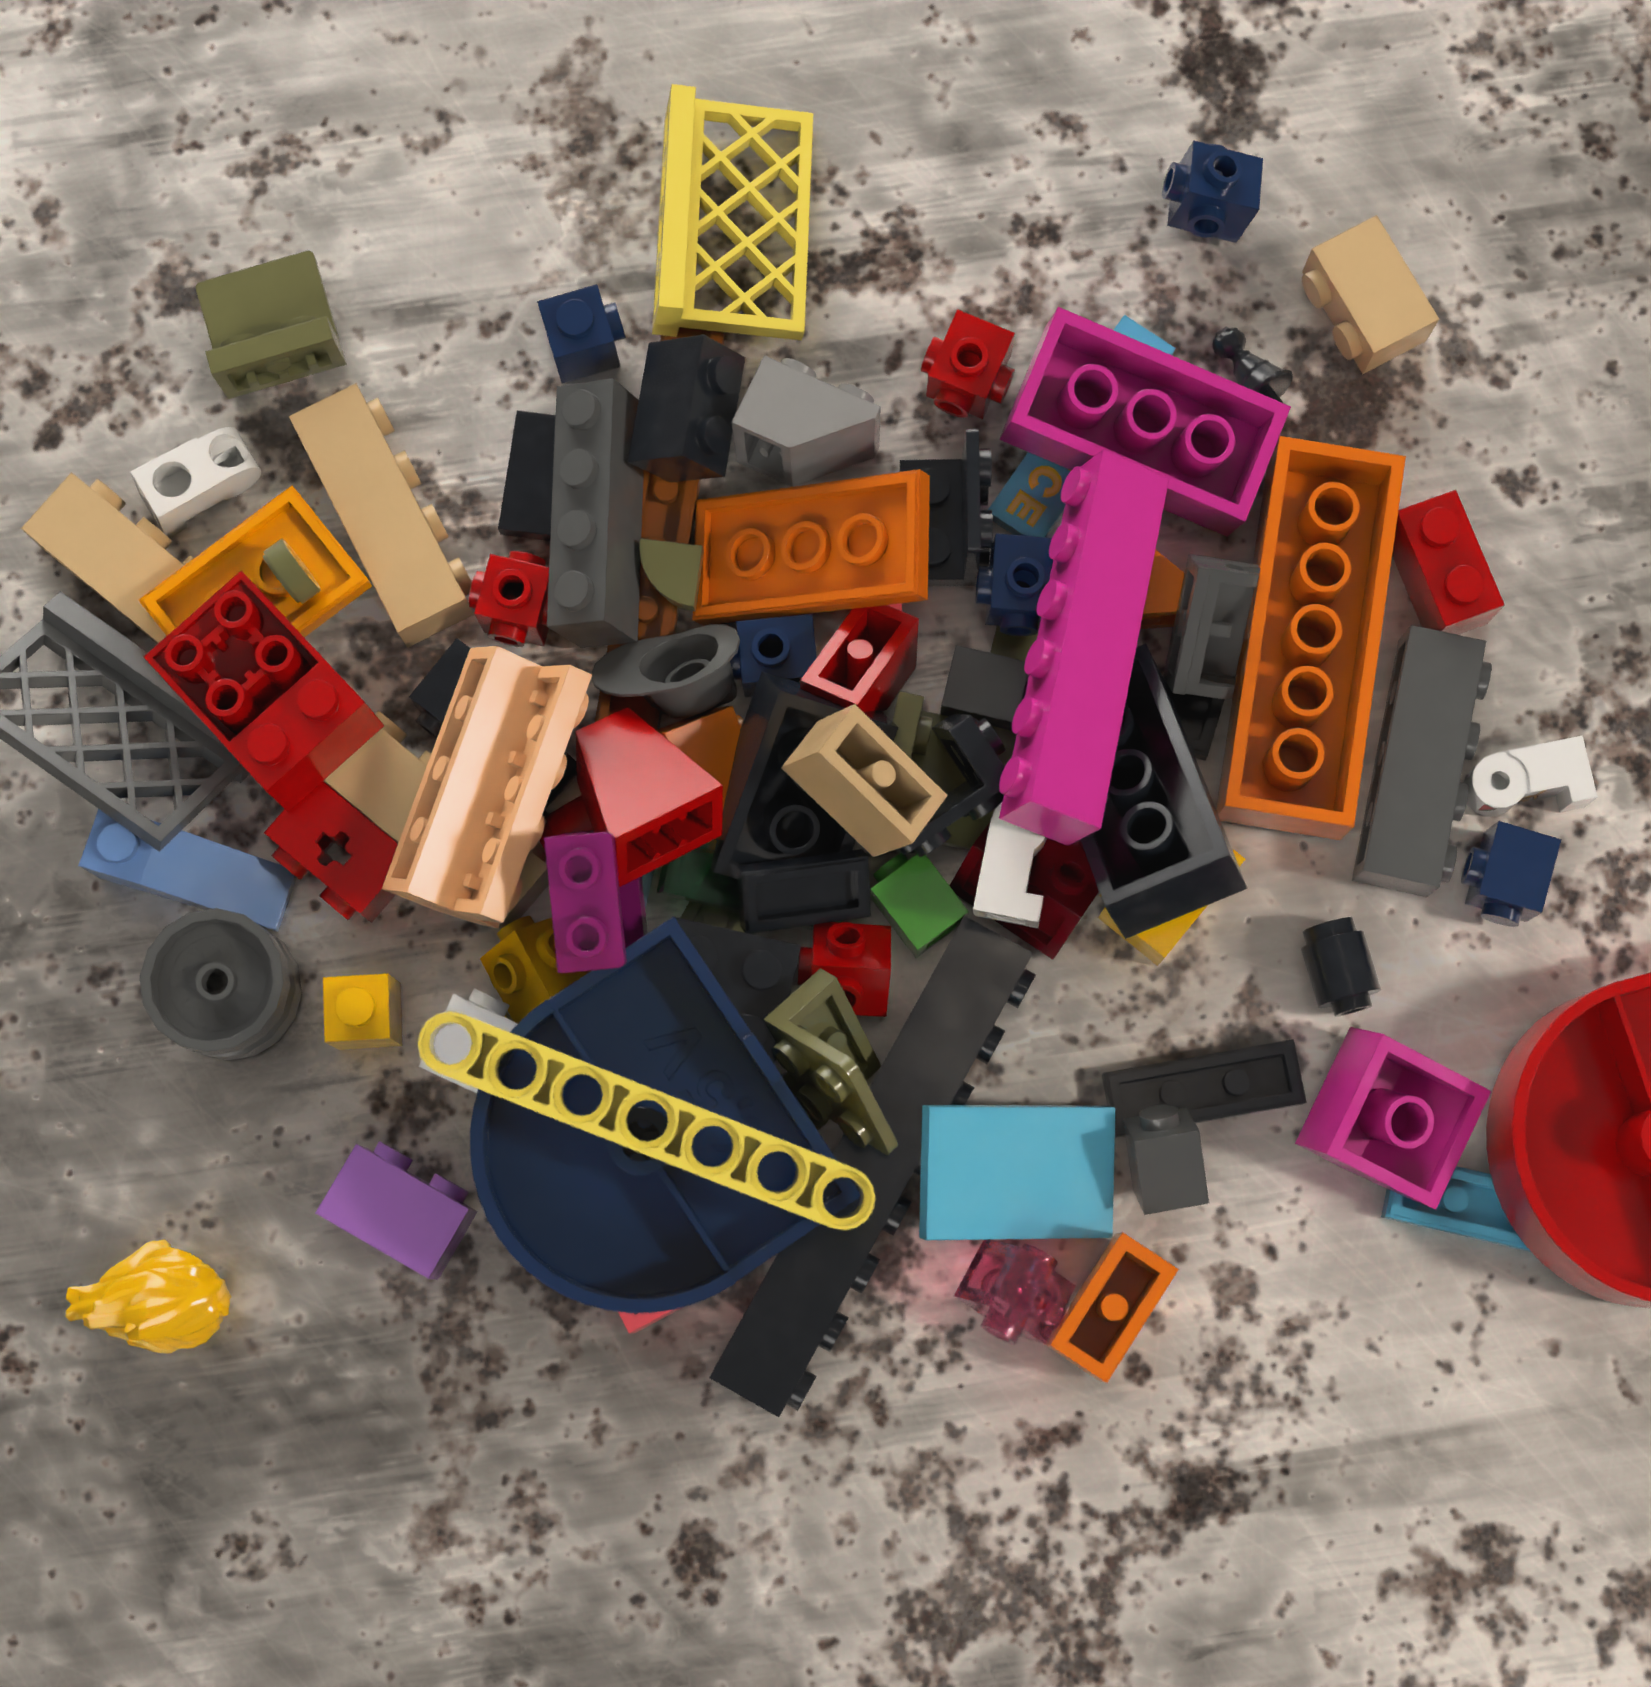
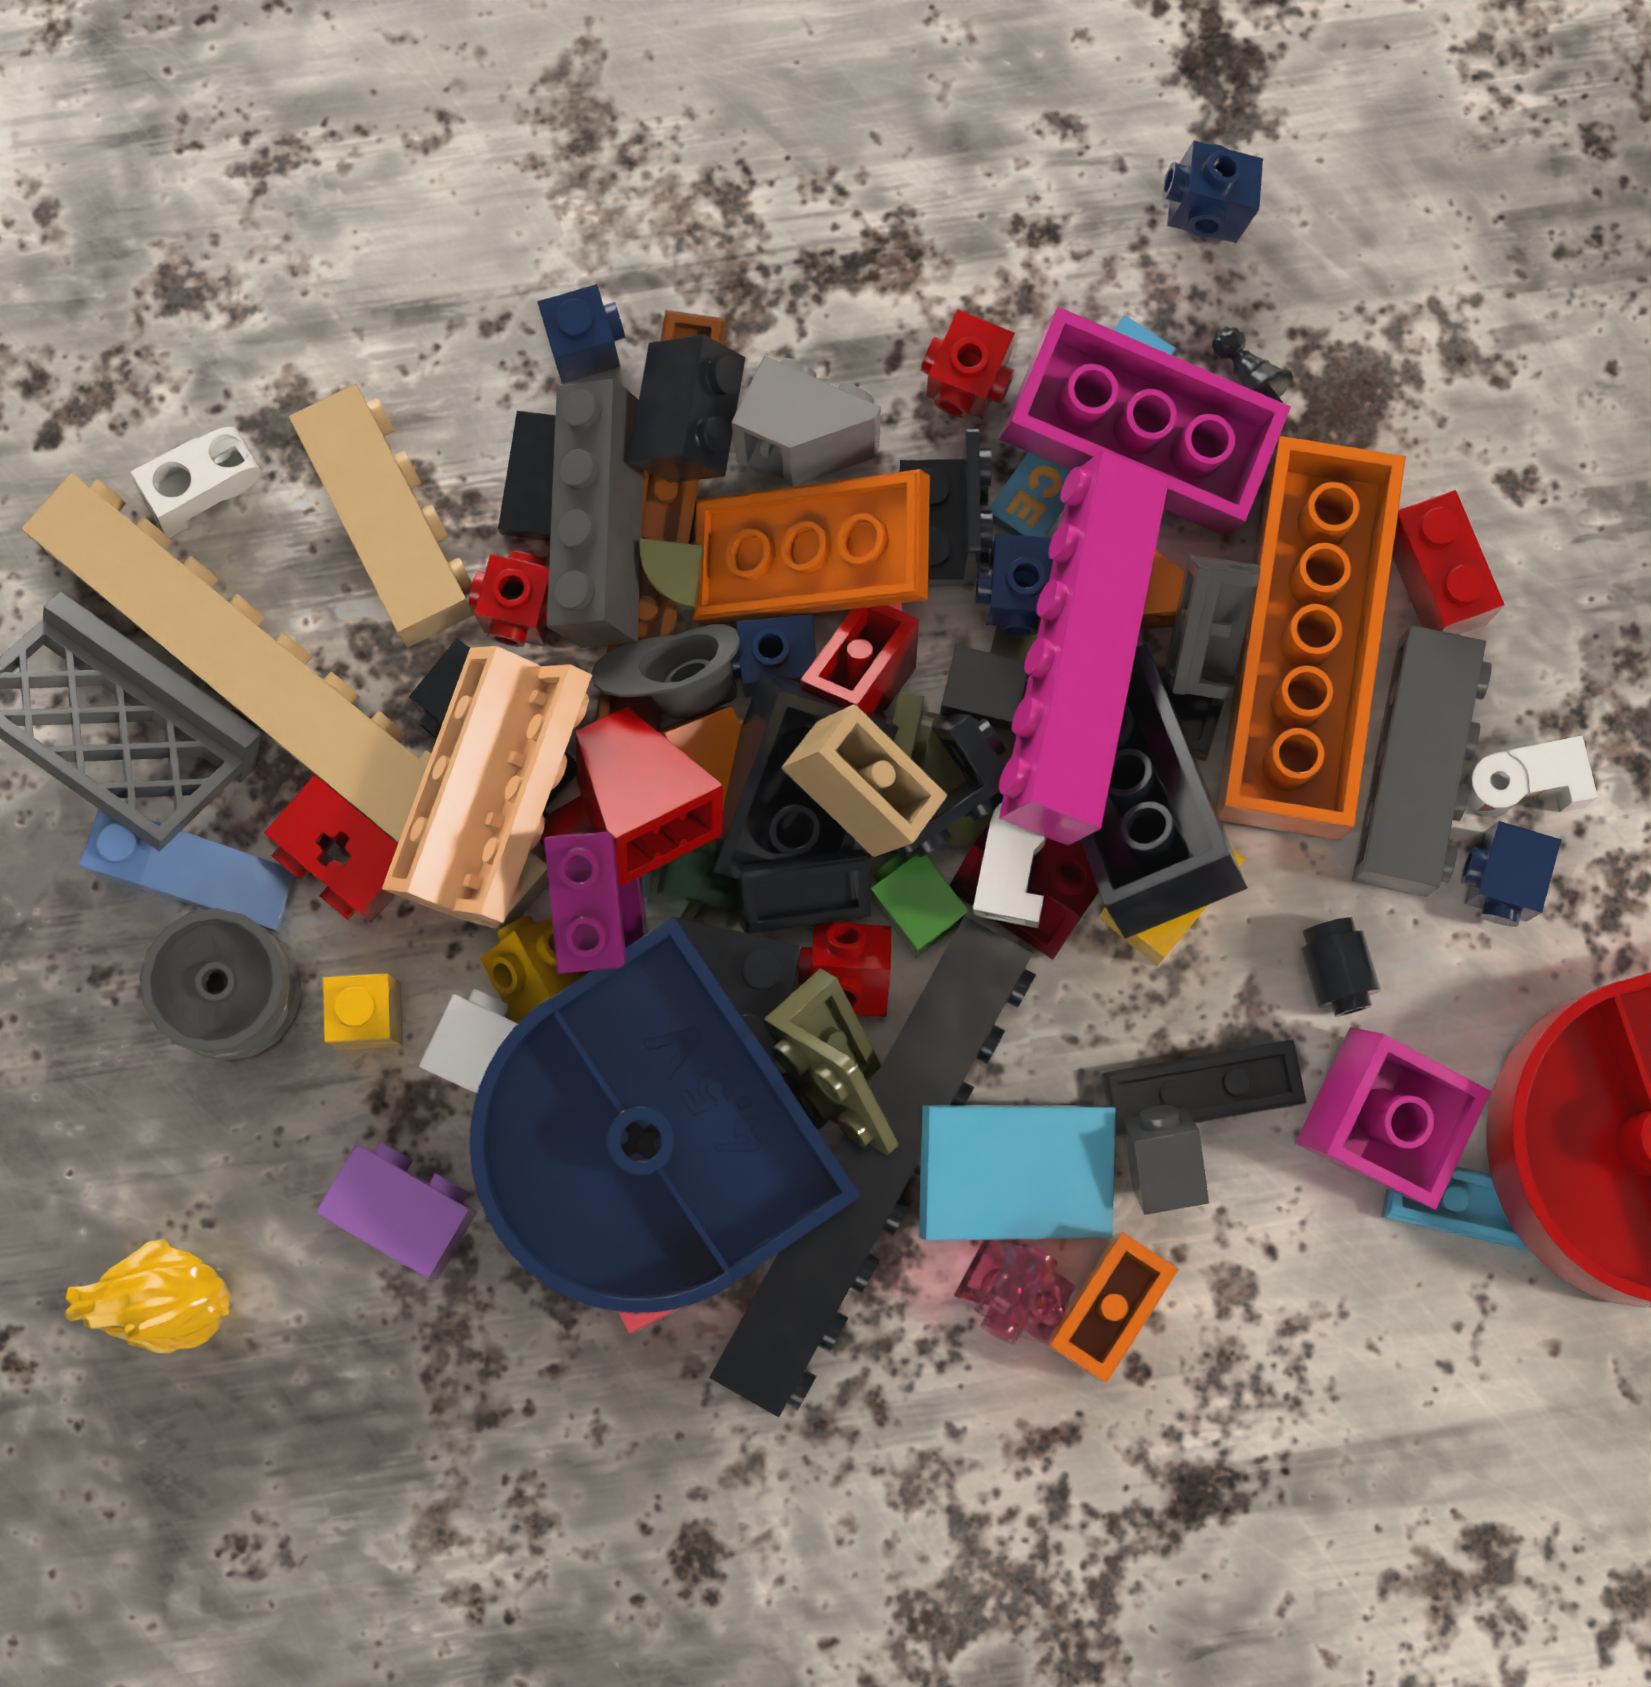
light orange tile [138,485,372,638] -> none
red slope [143,570,384,812] -> none
olive bracket [196,250,347,400] -> none
olive tile [263,538,321,604] -> none
light yellow beam [418,1011,875,1230] -> none
light yellow fence [652,84,813,341] -> none
tan brick [1302,215,1439,374] -> none

